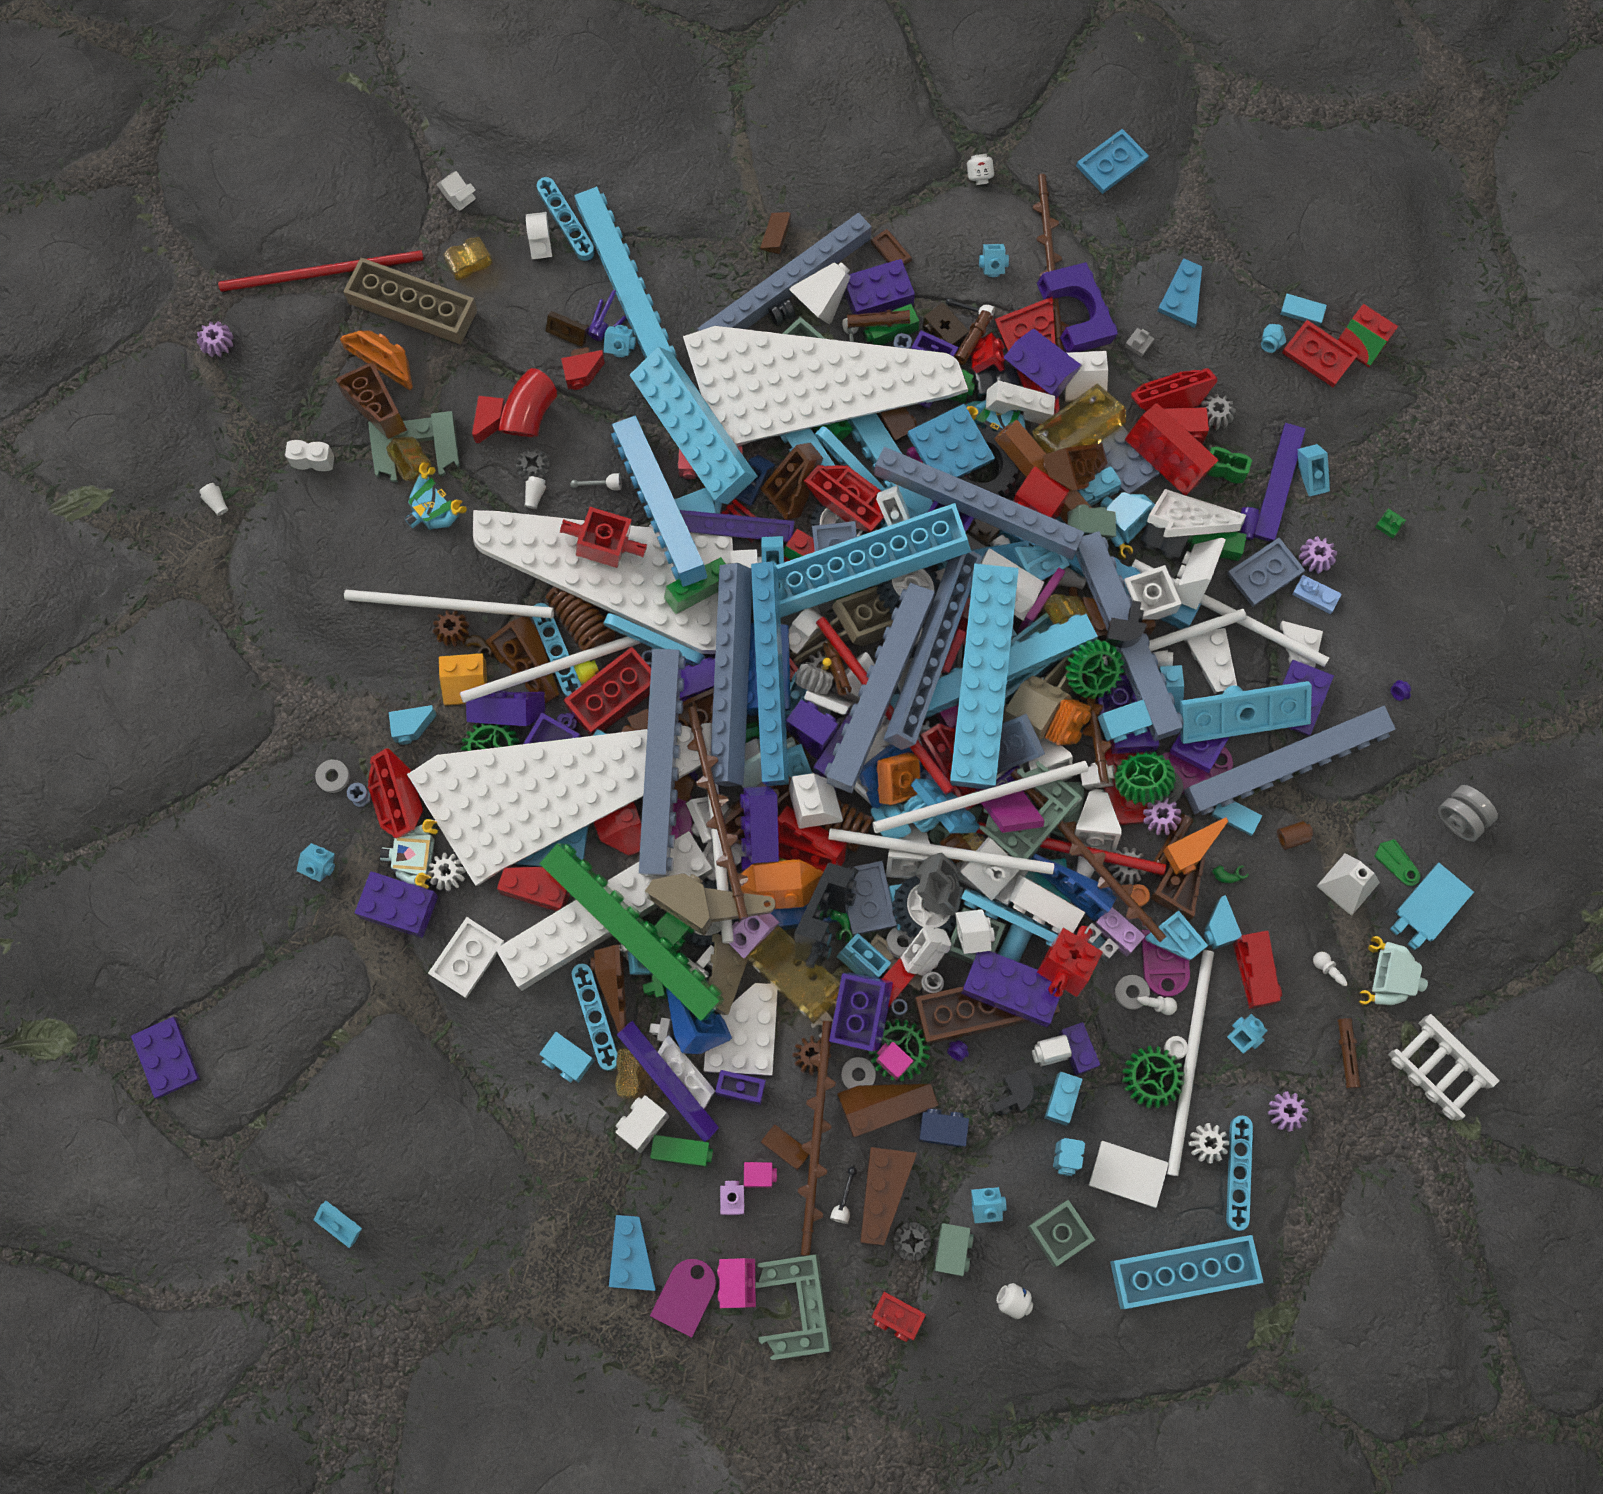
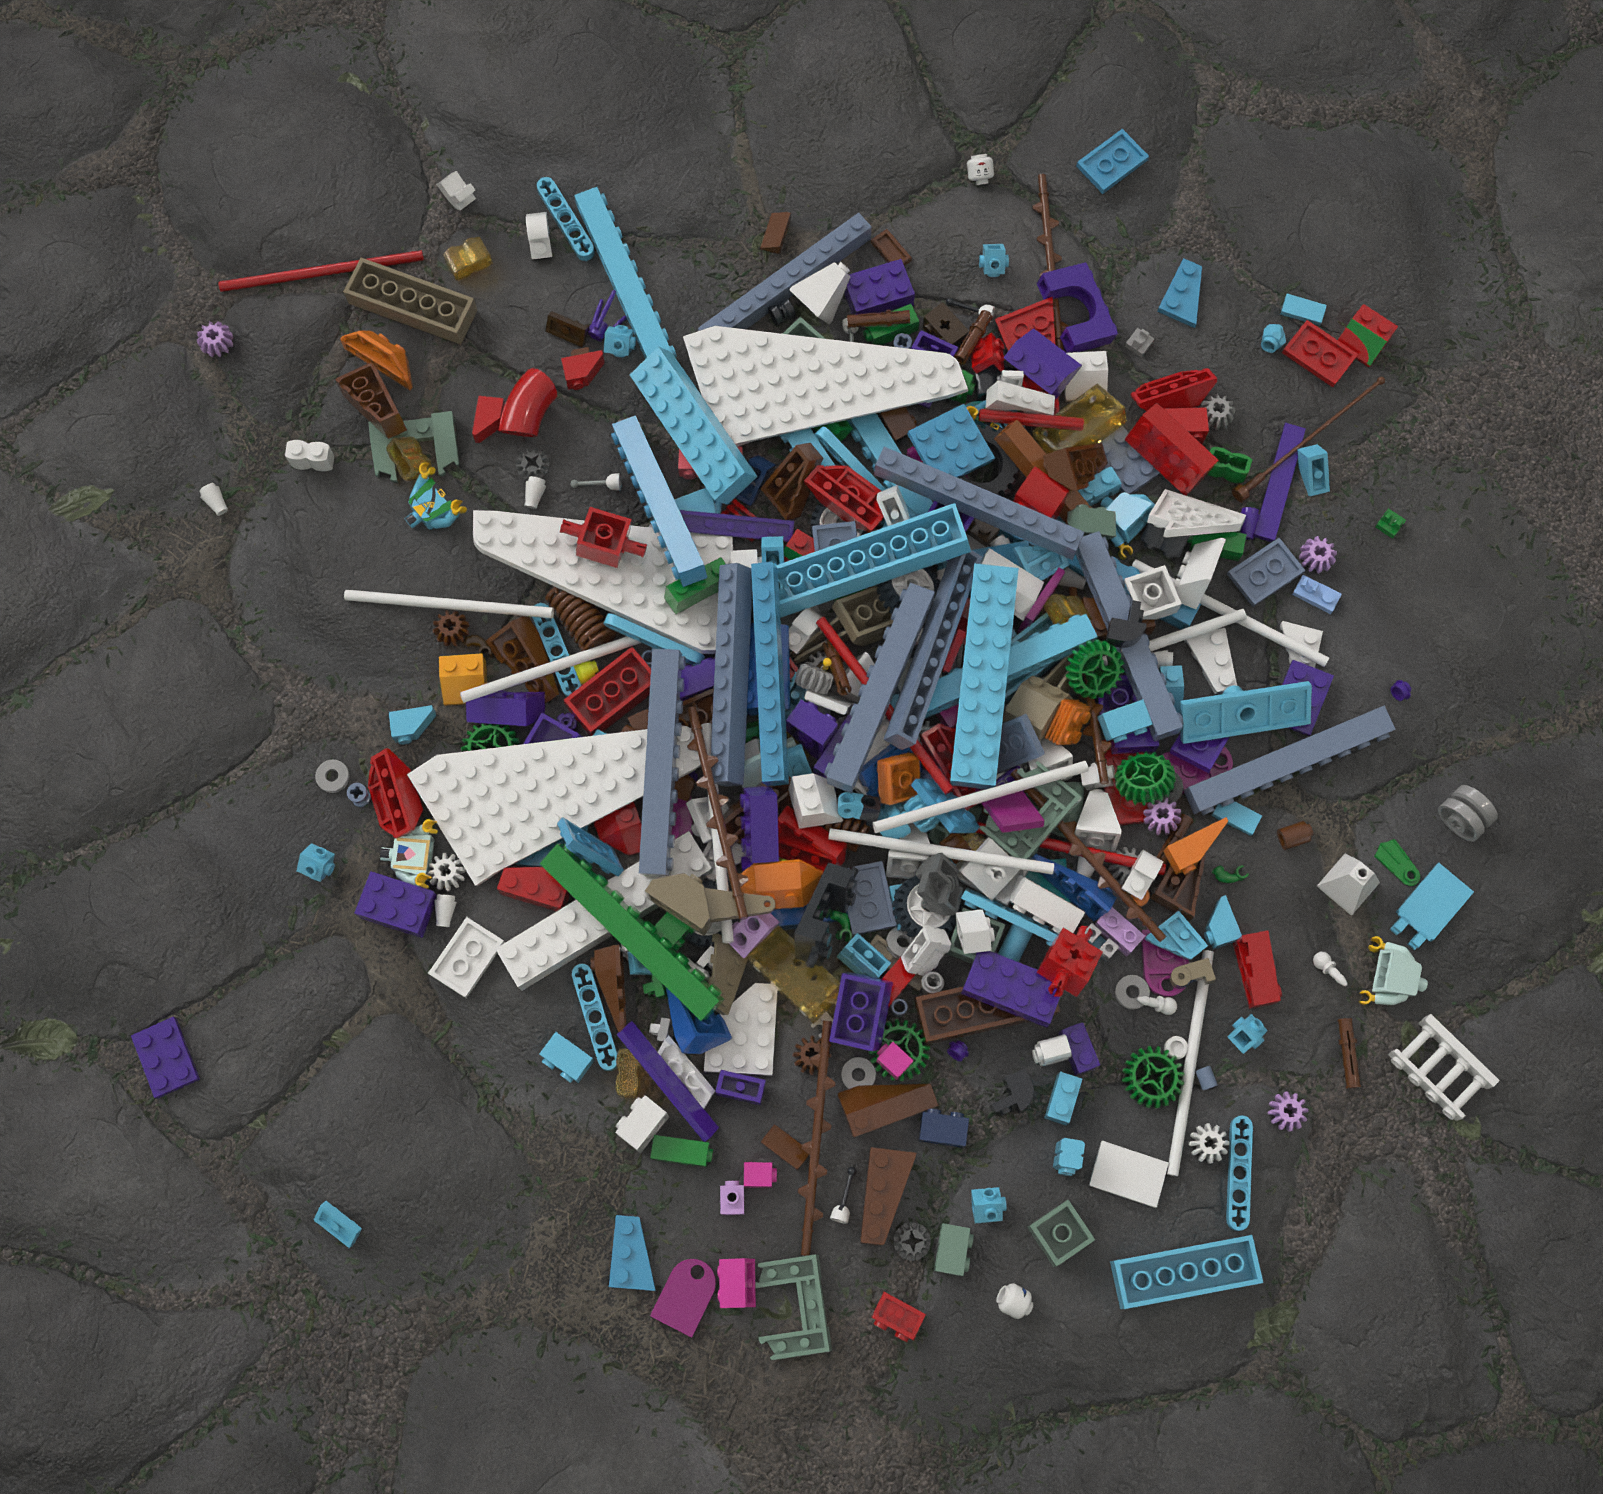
none -> white cone [434,894,457,927]
none -> dark azure plate [557,817,624,876]
none -> leg [838,792,880,827]
none -> red axle [979,409,1084,431]
none -> white tile [1000,370,1024,387]
none -> white brick [1121,850,1163,900]
none -> dark tan leg [1170,958,1216,989]
none -> sand blue hinge [1195,1066,1218,1091]
none -> reddish brown piece [1231,376,1385,503]

